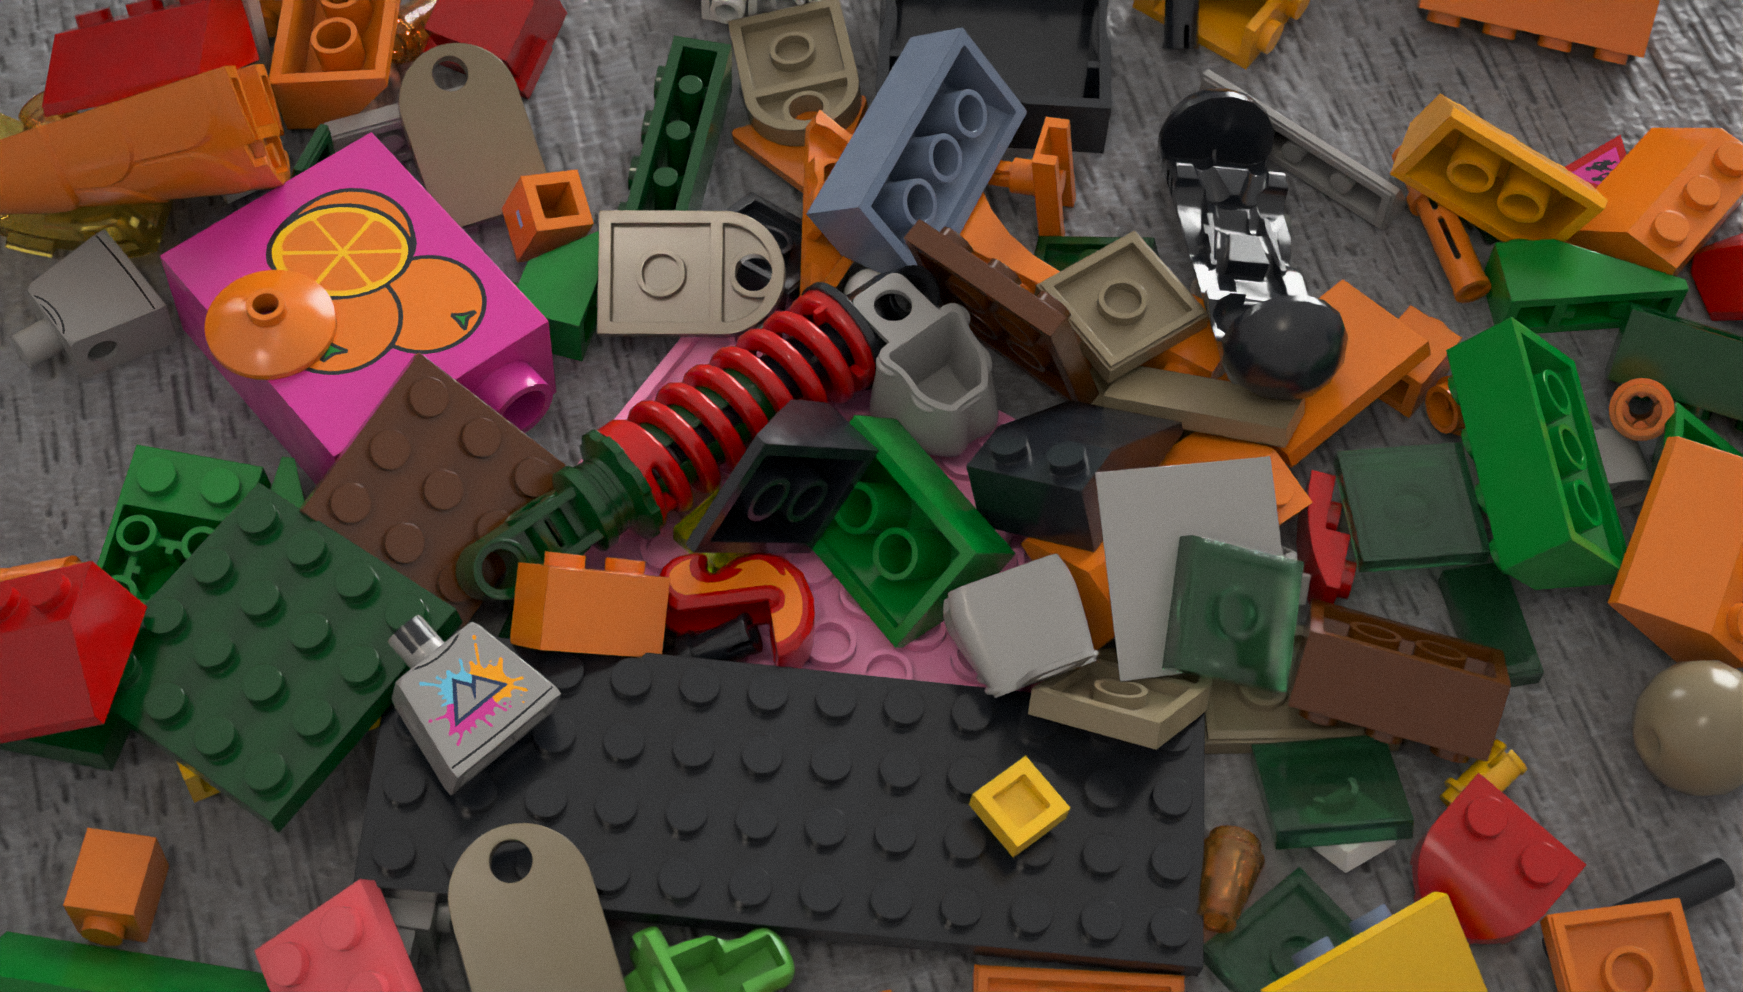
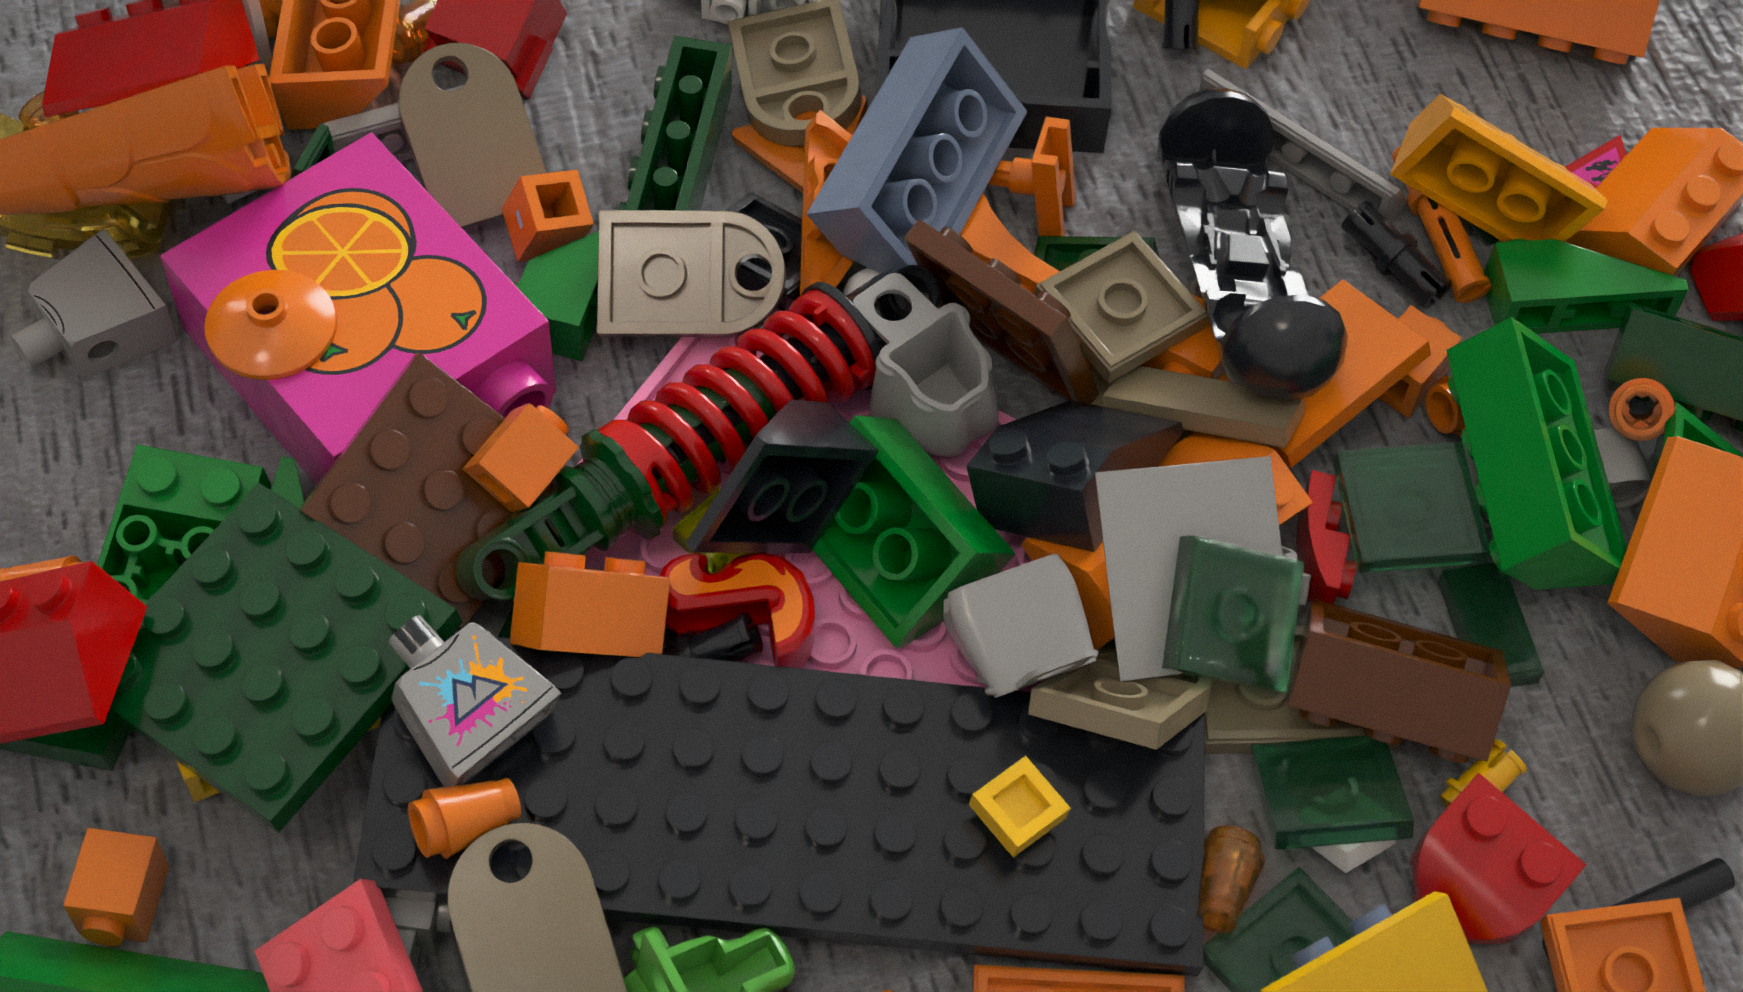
none -> orange cone [408,778,521,859]
none -> orange brick [463,403,579,512]
none -> black pin [1341,200,1453,309]

